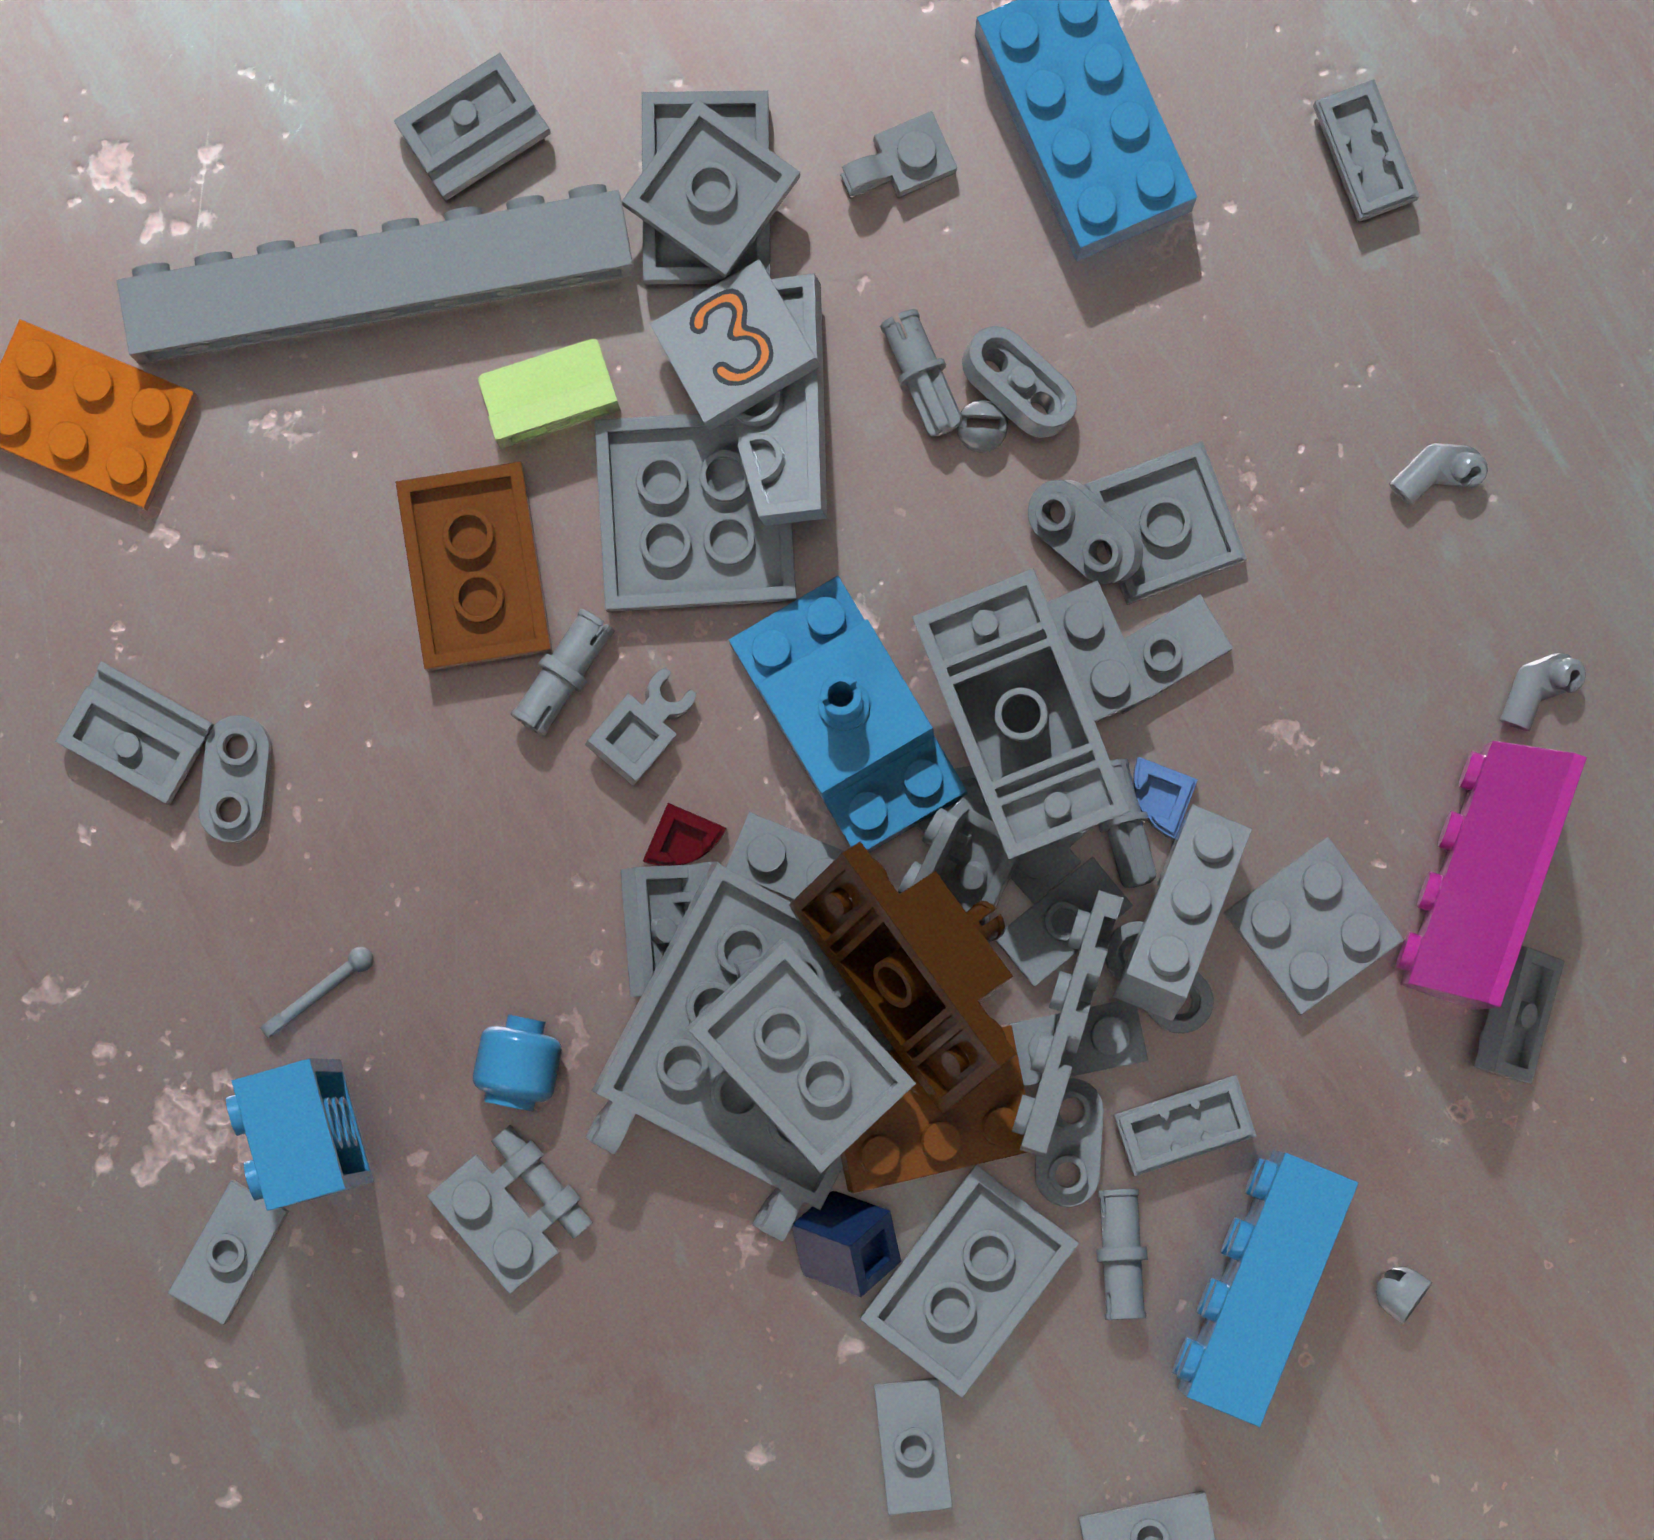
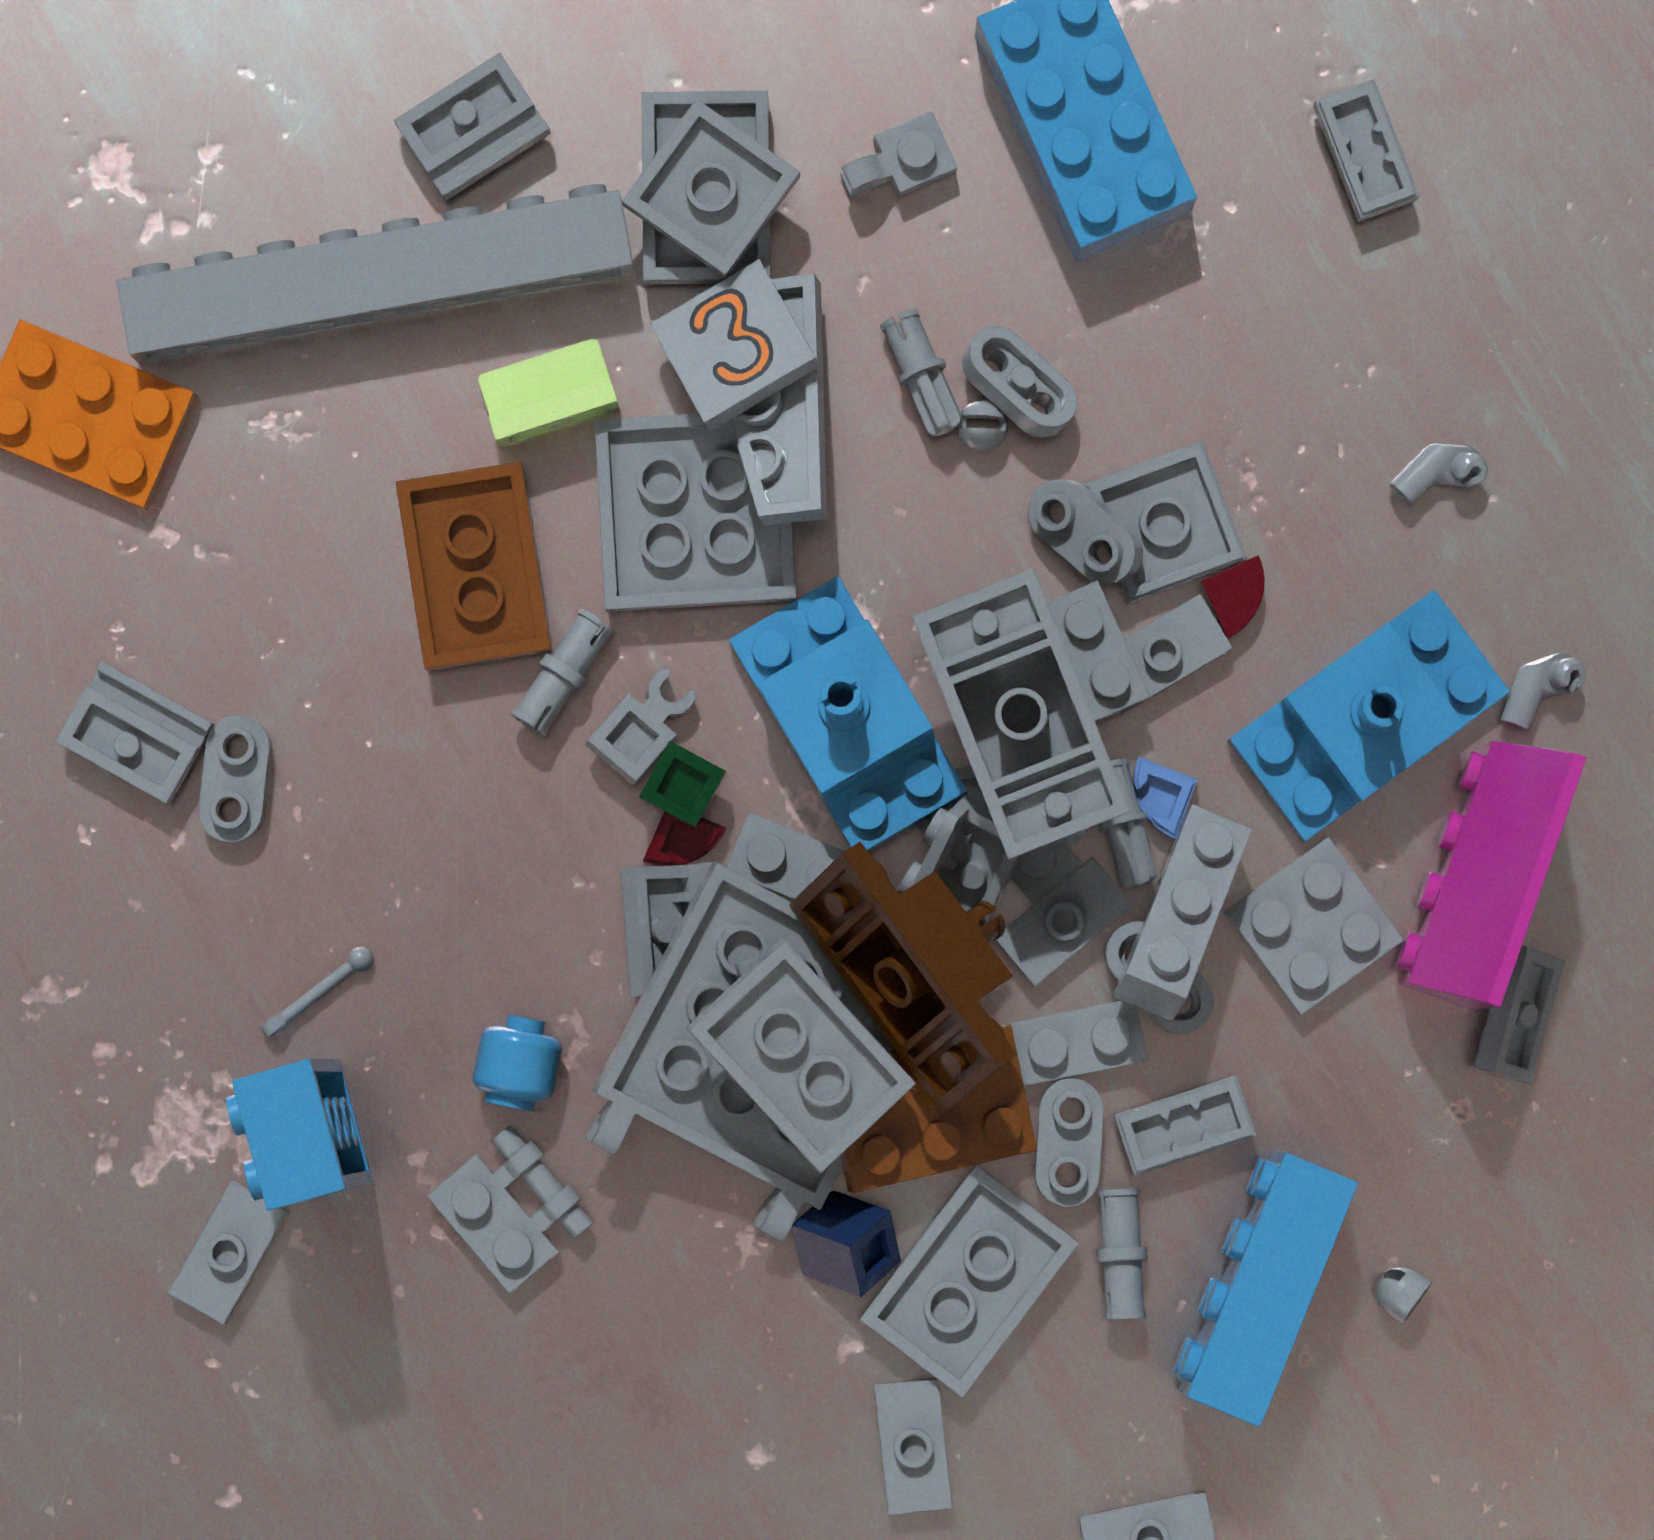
light grey wing [1012,890,1124,1157] -> none
none -> dark green tile [639,740,727,828]
none -> dark red tile [1199,555,1265,639]
none -> dark azure brick [1227,589,1510,843]

